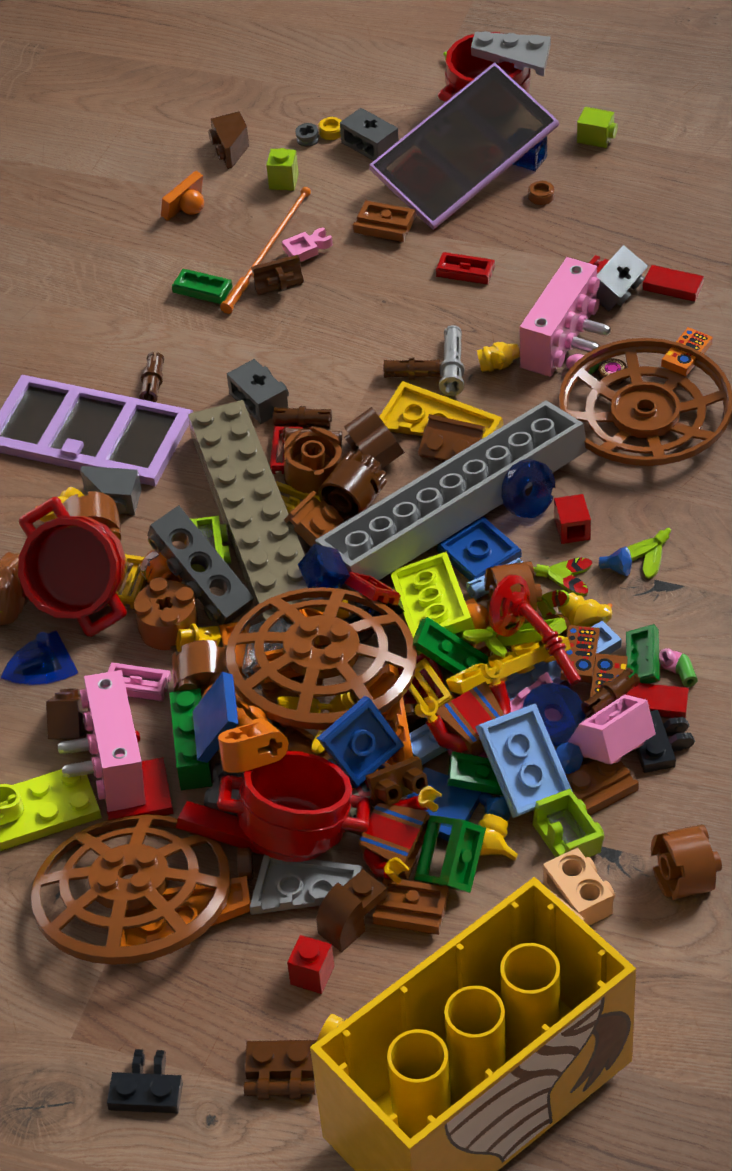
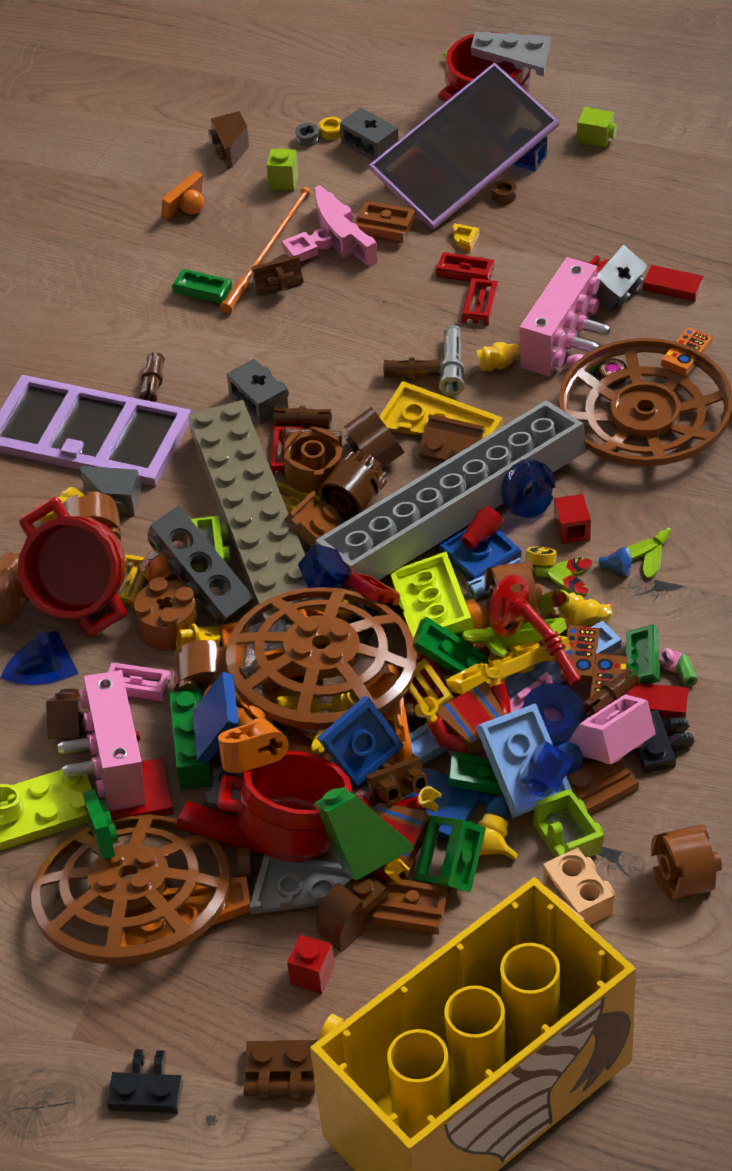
dark orange tile [528,181,555,205] -> none
none -> green plate [82,789,119,859]
none -> green slope [314,787,413,881]
none -> bright pink slope [315,185,377,267]
none -> yellow tile [453,223,479,252]
none -> red cone [460,506,503,550]
none -> red tile [462,278,499,325]
none -> reddish brown tile [491,180,517,204]
none -> clear blue brick [518,741,574,797]
none -> yellow tile [526,547,557,566]

